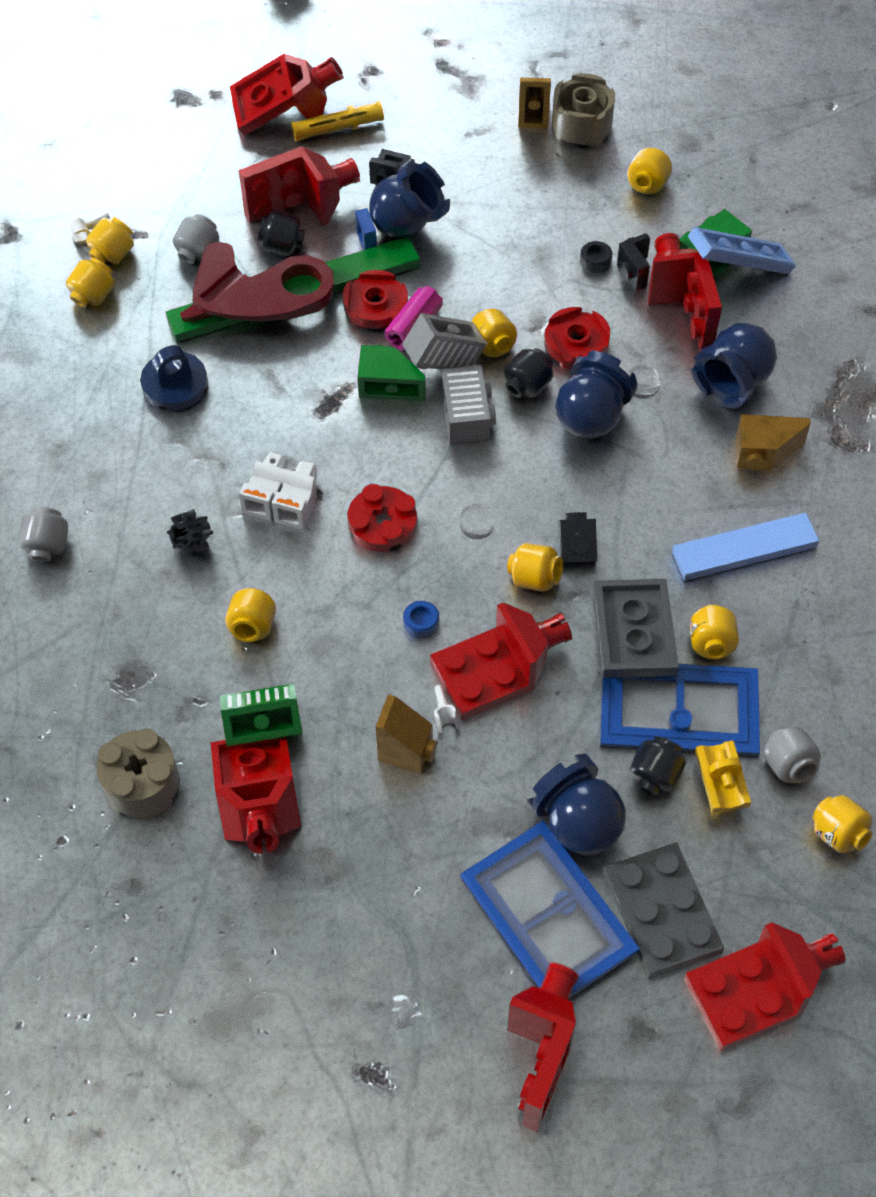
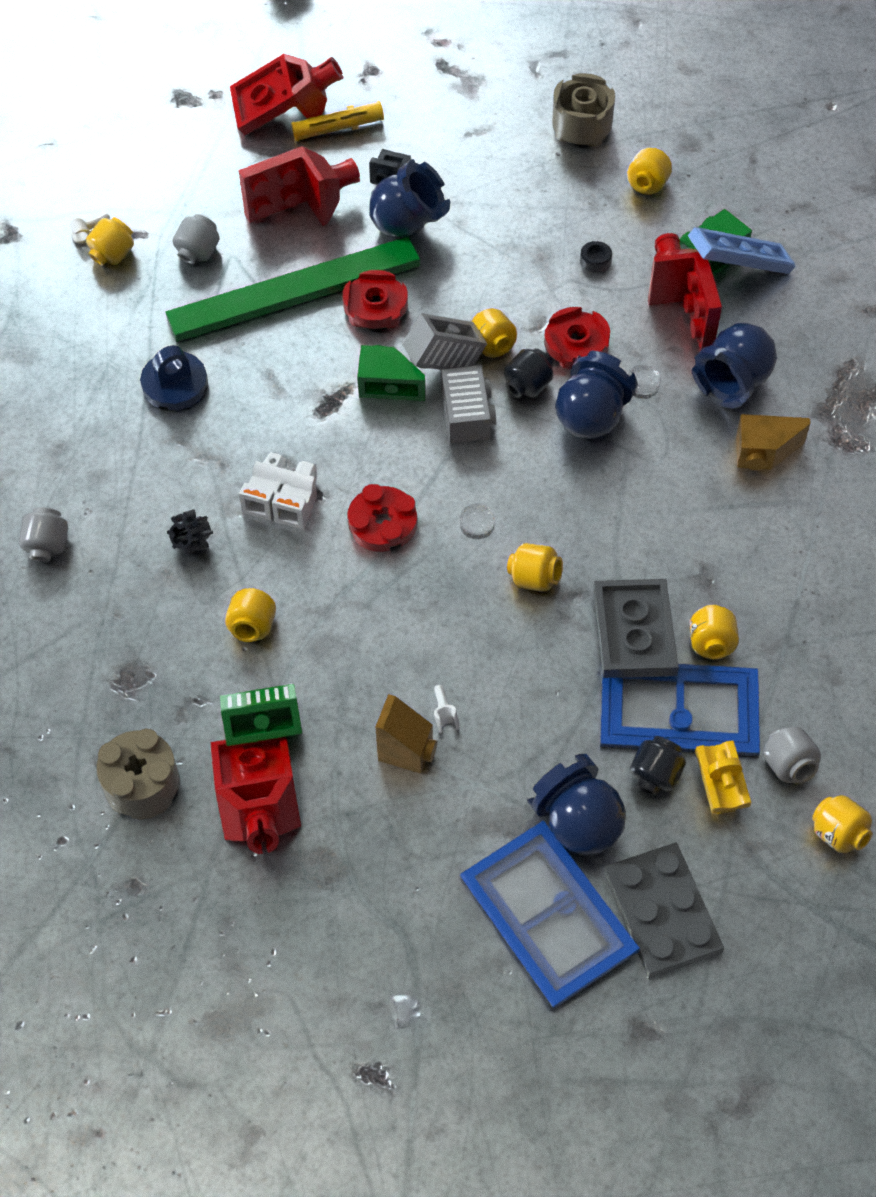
yellow head [66,257,115,308] -> none
dark red animal [180,242,334,322] -> none
black head [257,211,305,257] -> none
blue tile [355,208,377,250] -> none
dark pink axle [385,285,443,351] -> none
blue tile [403,601,439,638] -> none
red plate [430,602,572,721] -> none
red plate [507,963,579,1132] -> none
pearl gold slope [518,77,551,128] -> none
black bracket [558,512,597,563] -> none
black bracket [617,233,650,291] -> none
light blue tile [672,512,819,581] -> none
red plate [684,922,846,1051] -> none

